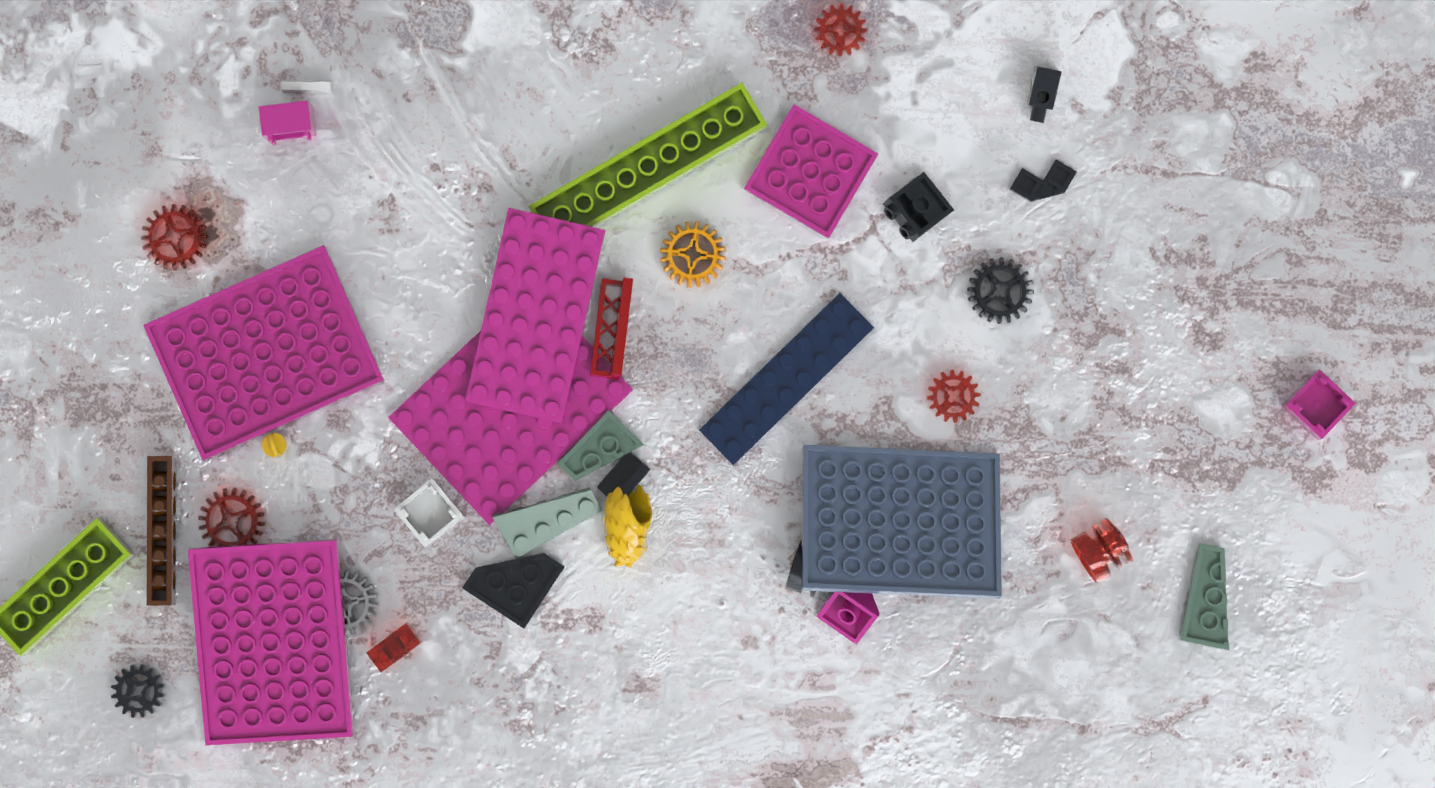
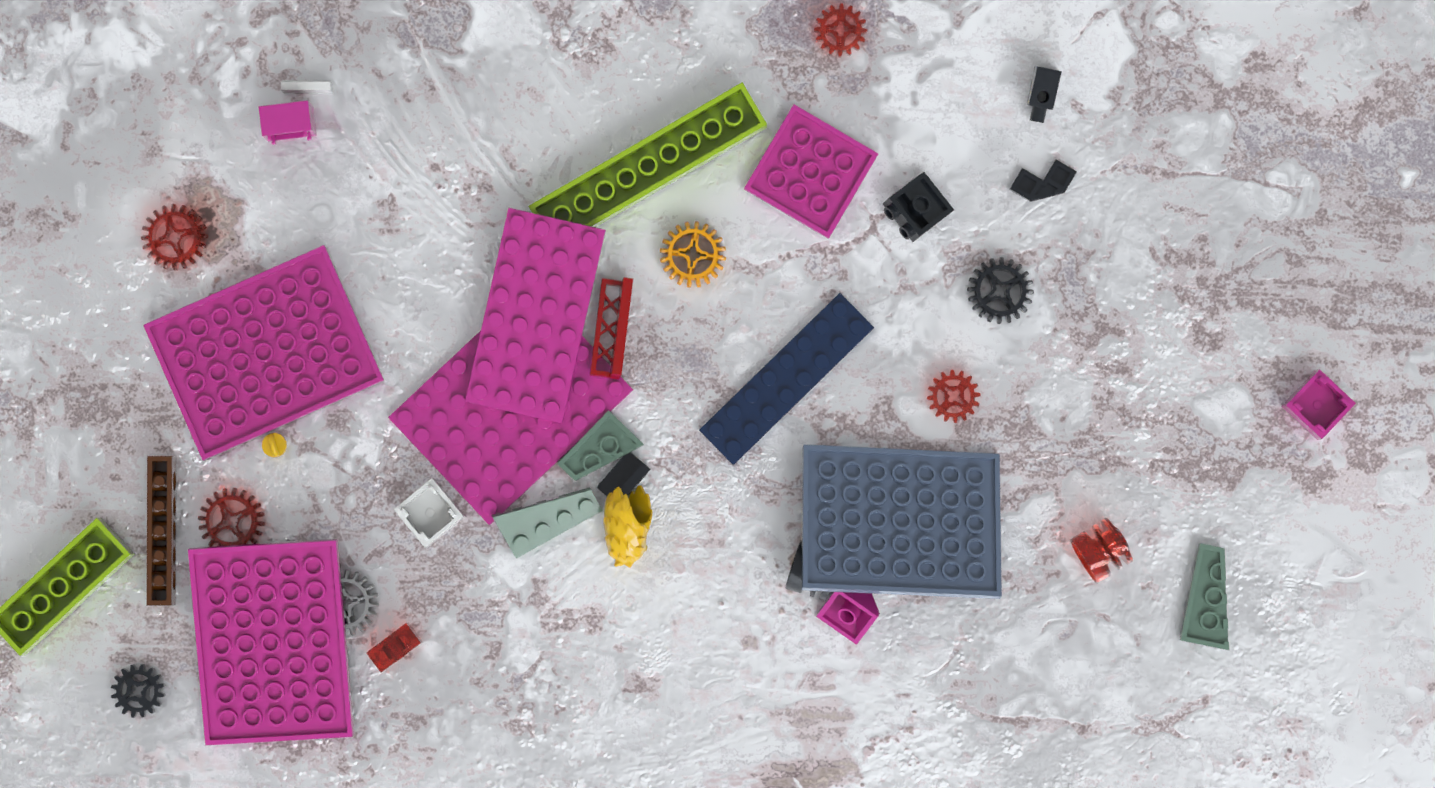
black plate [462,553,565,629] -> none

